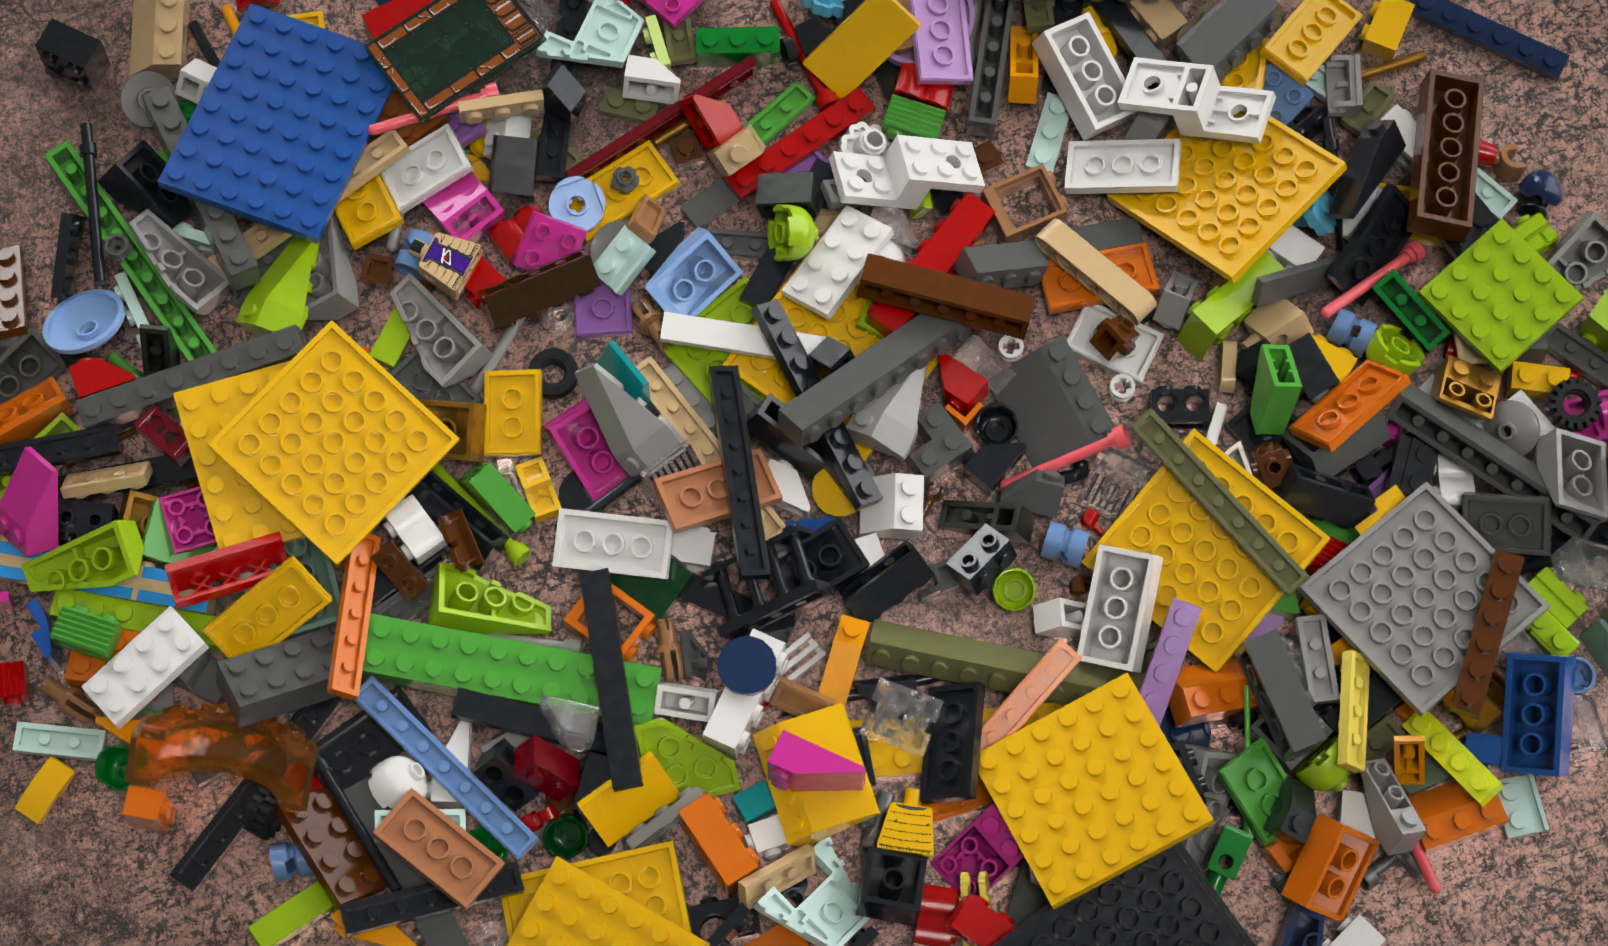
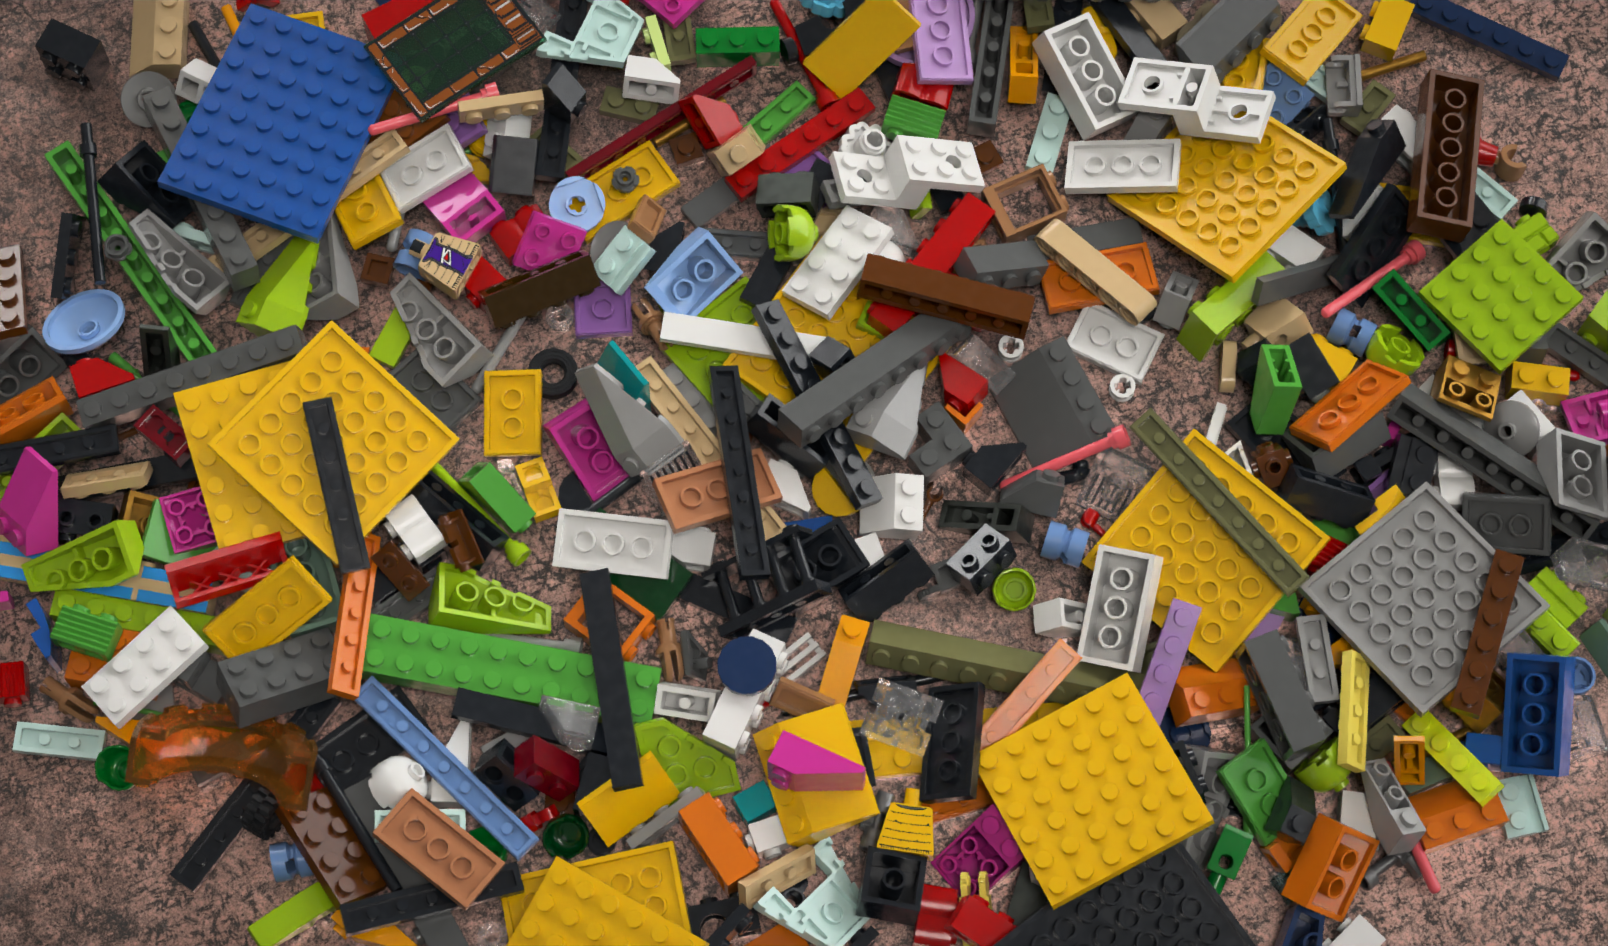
yellow slope [14,756,77,824] -> none
light aqua plate [113,271,149,347] -> none
orange brick [122,785,177,833] -> none
pearl gold slope [420,399,487,462] -> none
black hair [975,402,1019,445] -> none
reddish brown hand [1069,575,1092,596] -> none
reddish brown brick [1089,315,1140,361] -> none
black brick [1148,385,1210,431] -> none
black tile [1228,709,1259,730] -> none
dark blue hair [1519,169,1564,206] -> none
black tyre [1545,378,1602,432] -> none
none -> black tile [302,397,371,575]

